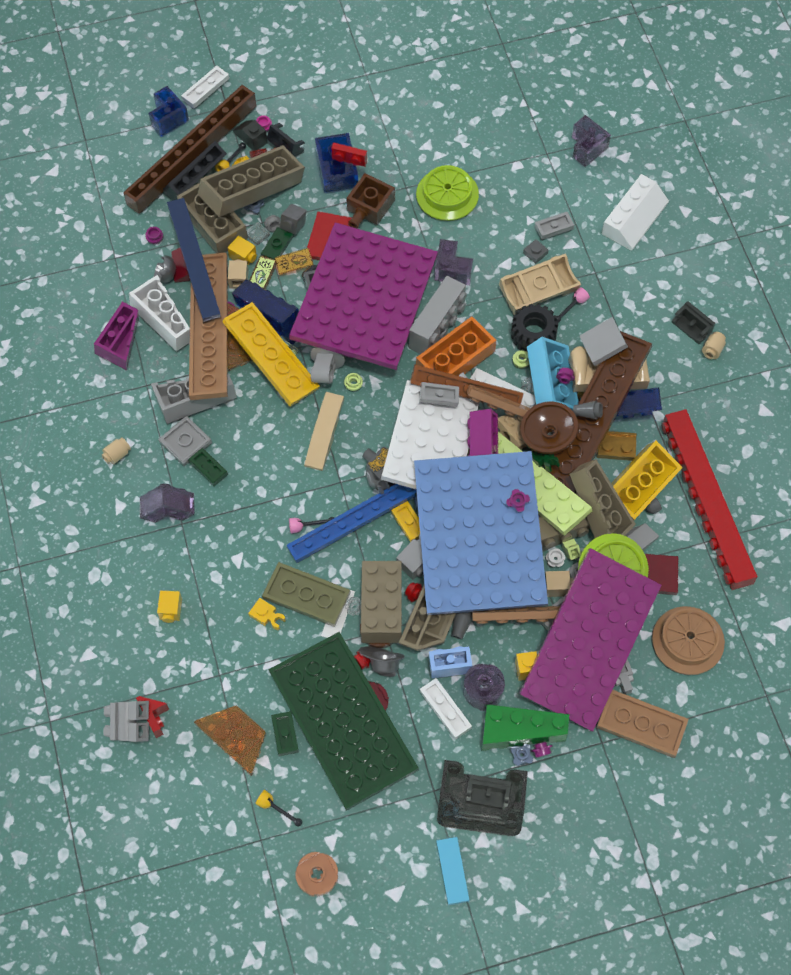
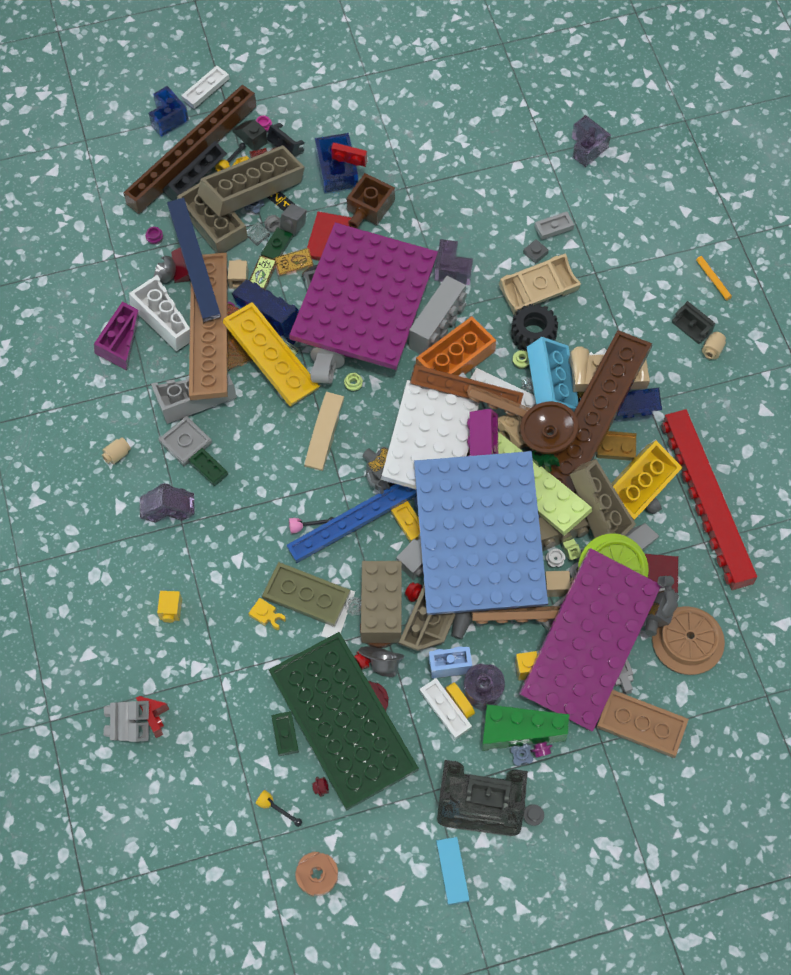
clear orange wing [194,705,266,776] -> none
yellow brick [228,236,257,265] -> none
lime piece [416,165,479,221] -> none
light grey plate [420,382,459,407] -> none
magenta plate [506,489,530,512] -> none
magenta plate [556,368,575,384] -> none
bright pink hinge [557,287,590,323] -> none
dark grey cone [573,400,603,420] -> none
light grey tile [580,317,628,366] -> none
white slope [602,174,669,251] -> none
none -> black sticker [267,192,297,211]
none -> dark red plate [312,777,329,797]
none -> yellow beam [445,682,475,719]
none -> dark grey plate [523,804,544,826]
none -> dark grey torso [643,576,679,636]
none -> light orange bar [696,256,732,301]

